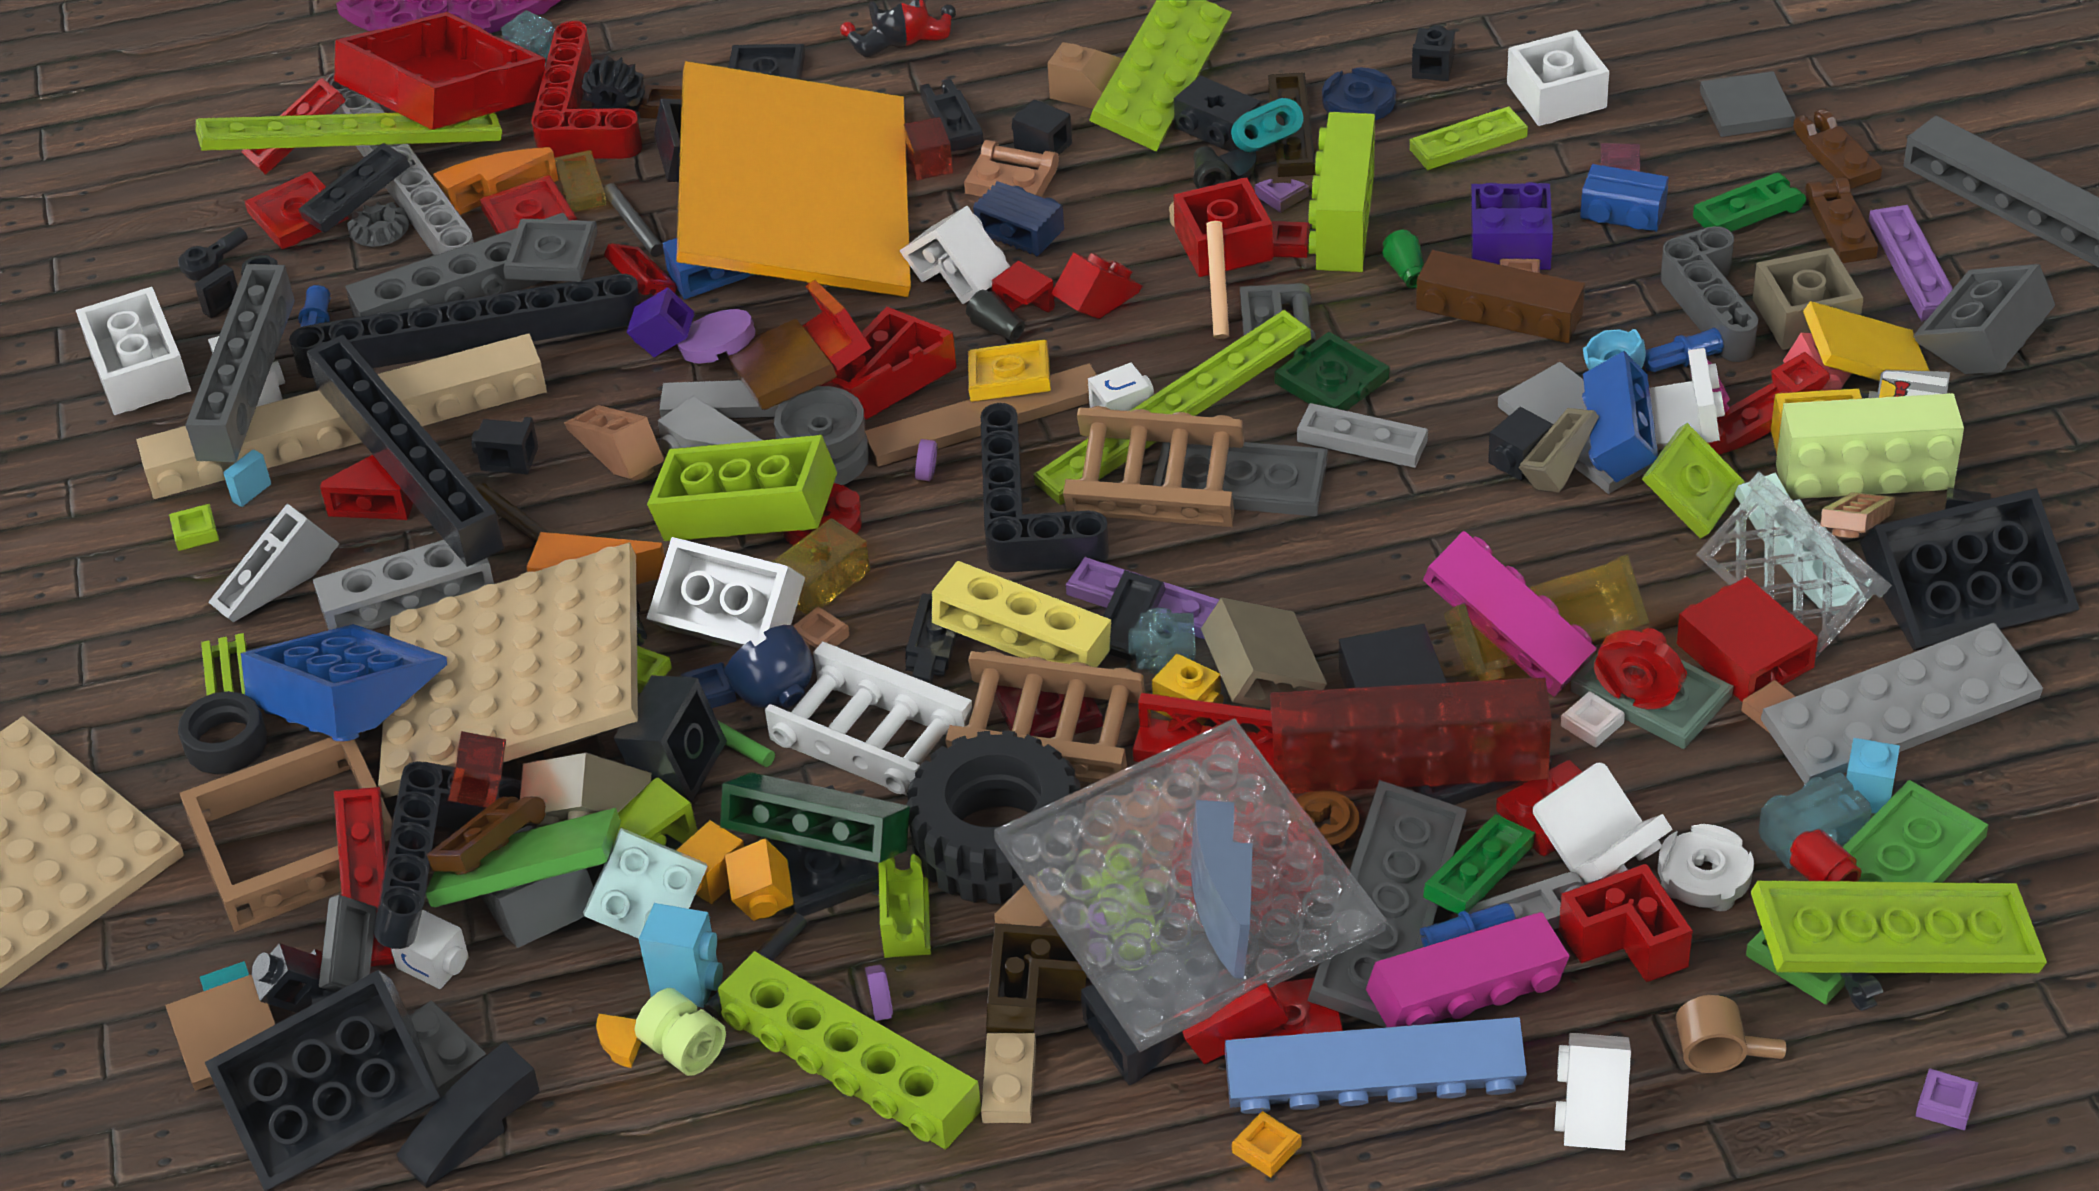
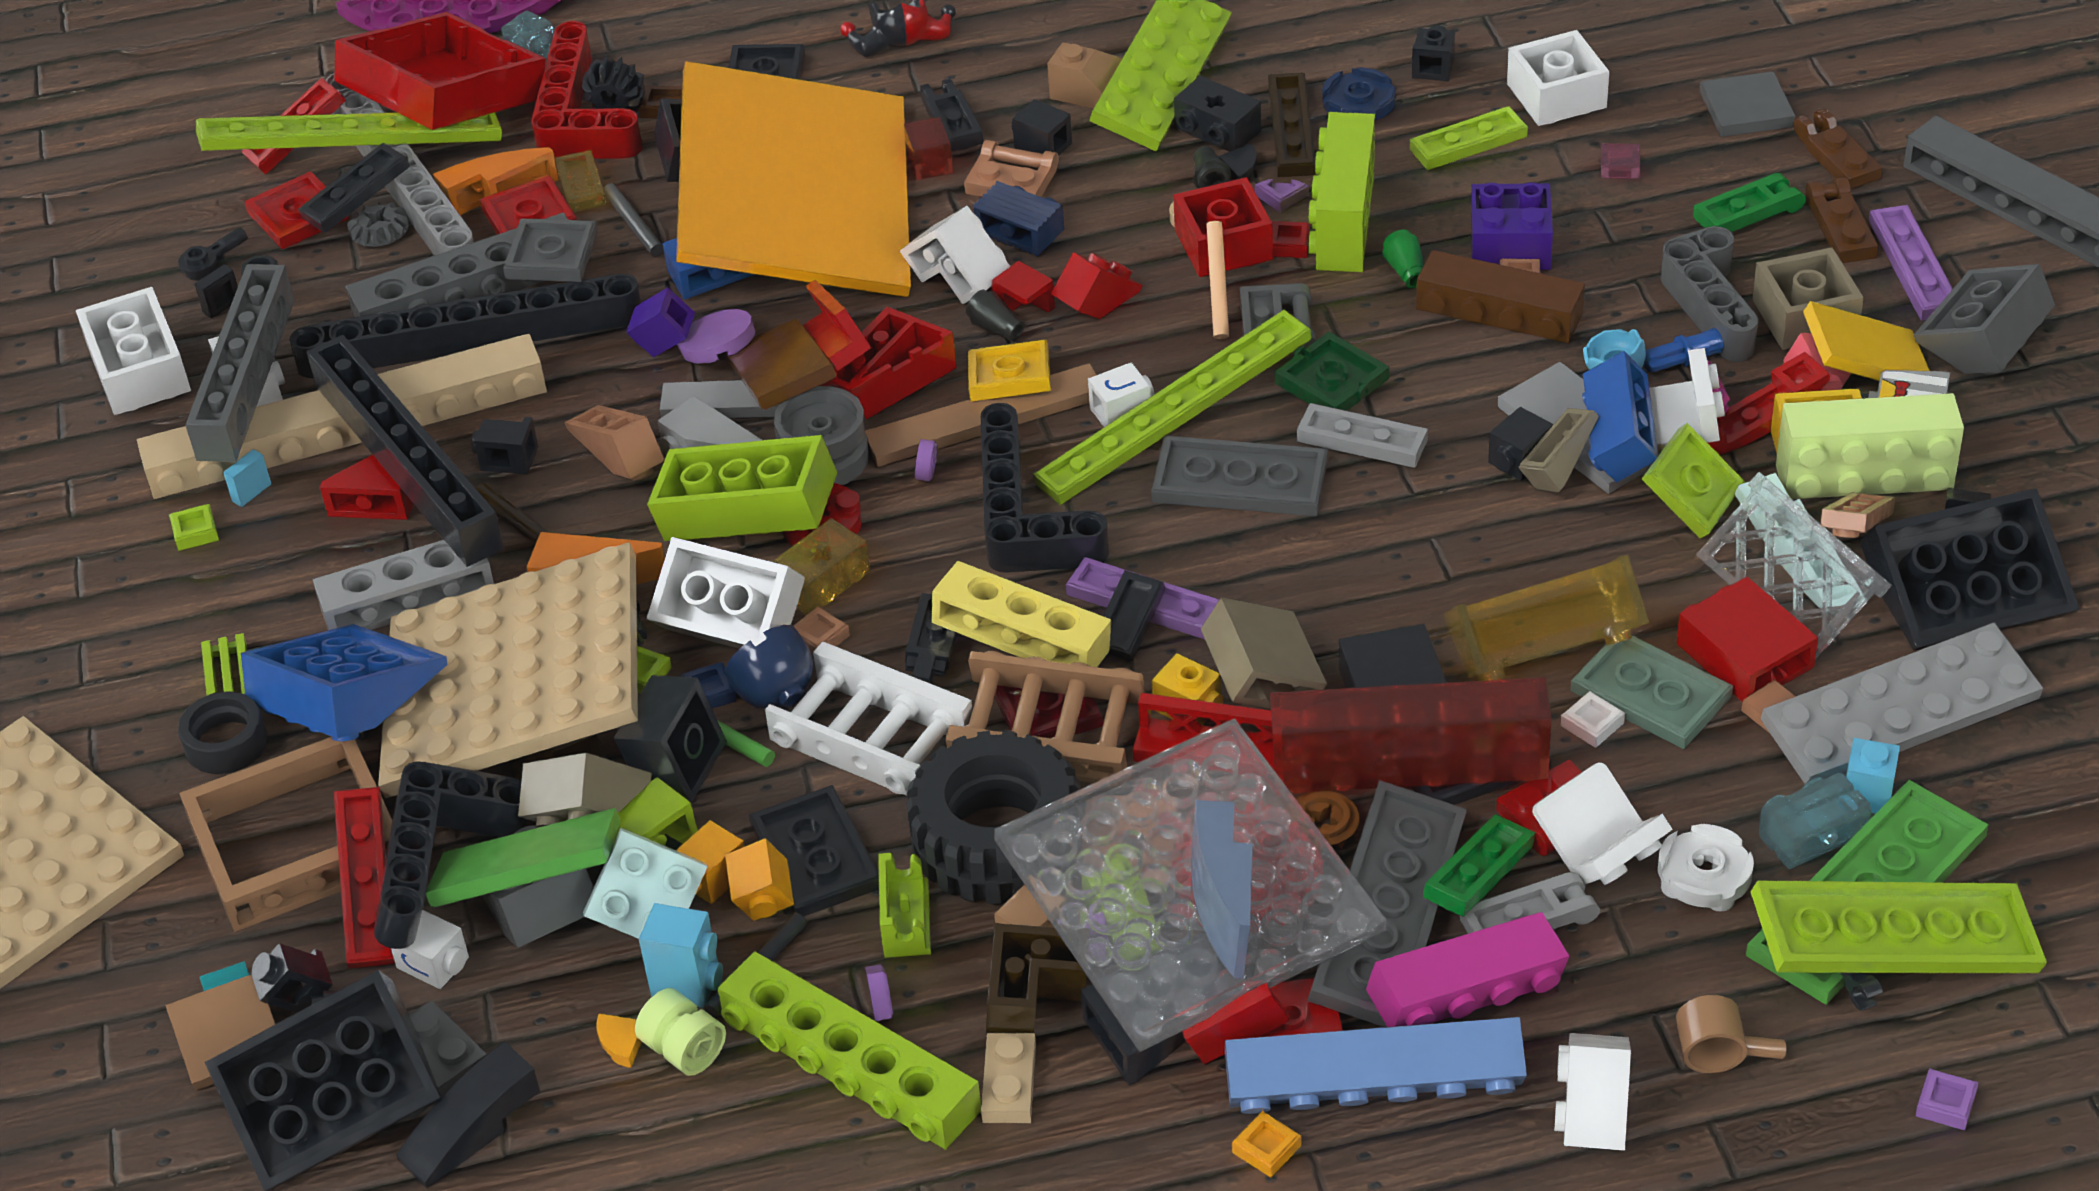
light grey slope [209,503,340,622] -> none
blue axle [298,285,331,327] -> none
dark grey tile [319,895,377,991] -> none
reddish brown plate [426,796,546,875] -> none
clear red brick [448,731,506,807] -> none
red tile [604,243,677,296] -> none
dark green brick [720,772,910,863] -> none
medium nougat fence [1063,406,1244,527] -> none
clear light blue brick [1128,608,1196,674] -> none
teal plate [1231,98,1303,152] -> none
blue axle [1420,903,1516,947] -> none
dark pink brick [1423,531,1597,697] -> none
red brick [1559,864,1693,982] -> none
blue brick [1580,164,1669,232] -> none
red plate [1594,628,1687,709] -> none
red brick [1790,829,1862,882] -> none

